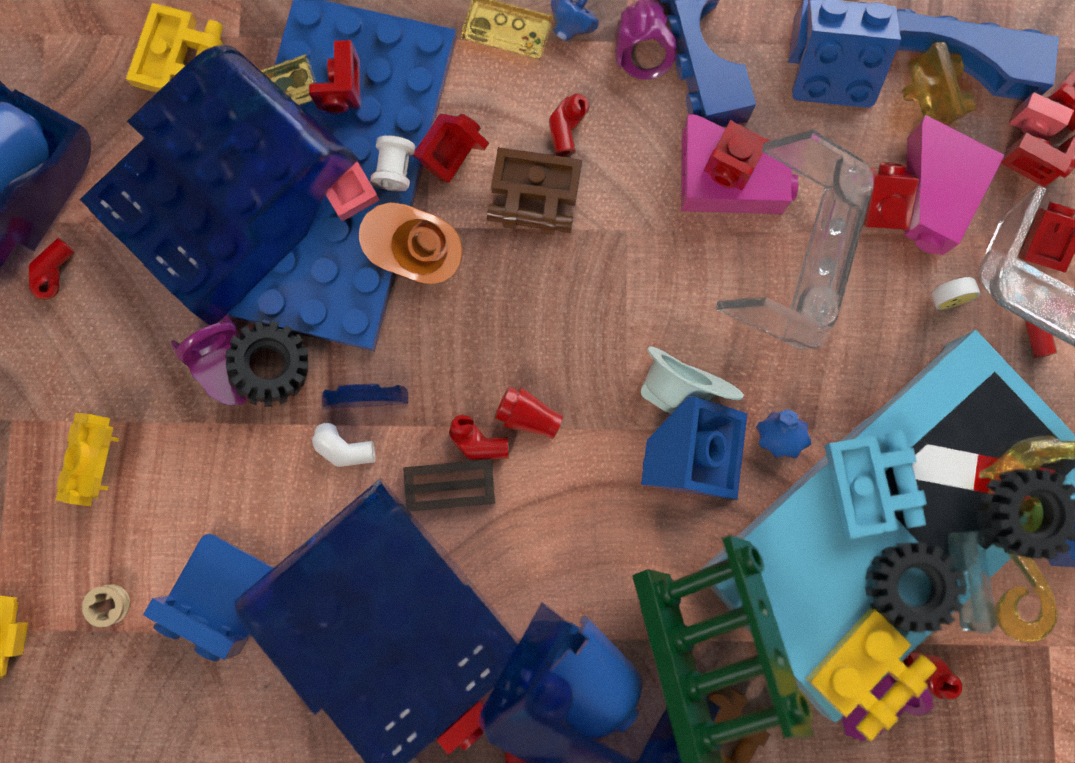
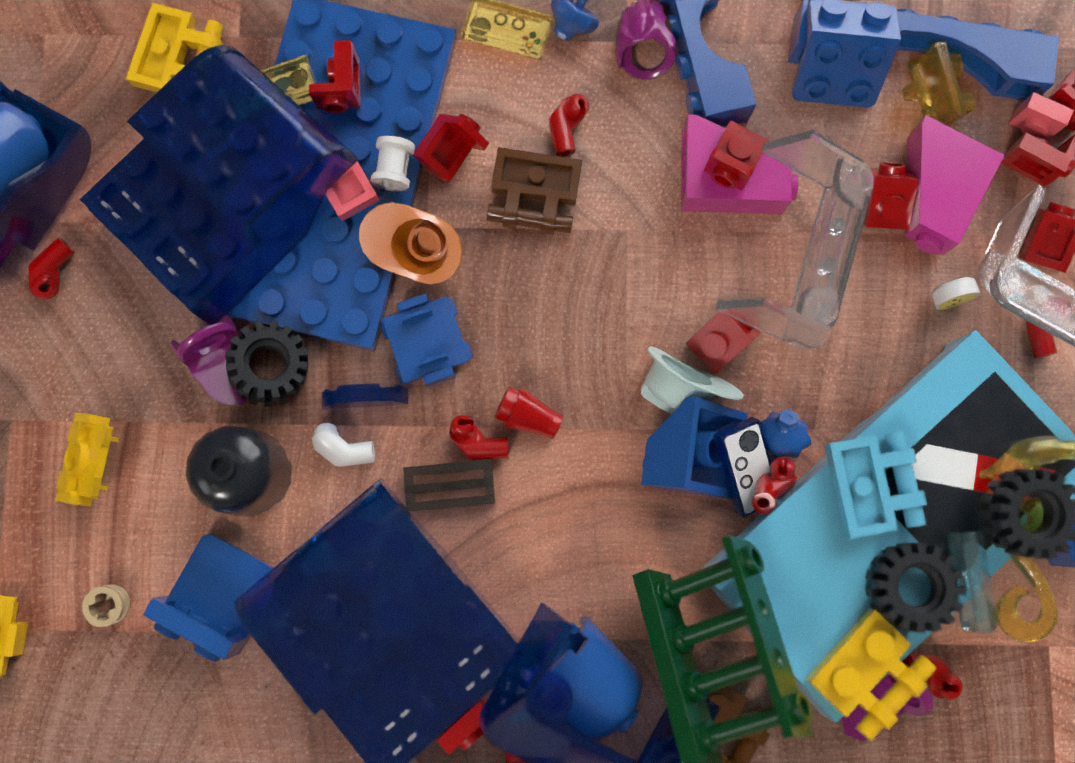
none -> black cylinder [185,426,292,517]
none -> blue piece [380,293,474,387]
none -> red bracket [686,302,761,375]
none -> tile [713,417,771,518]
none -> red arm [752,458,798,514]

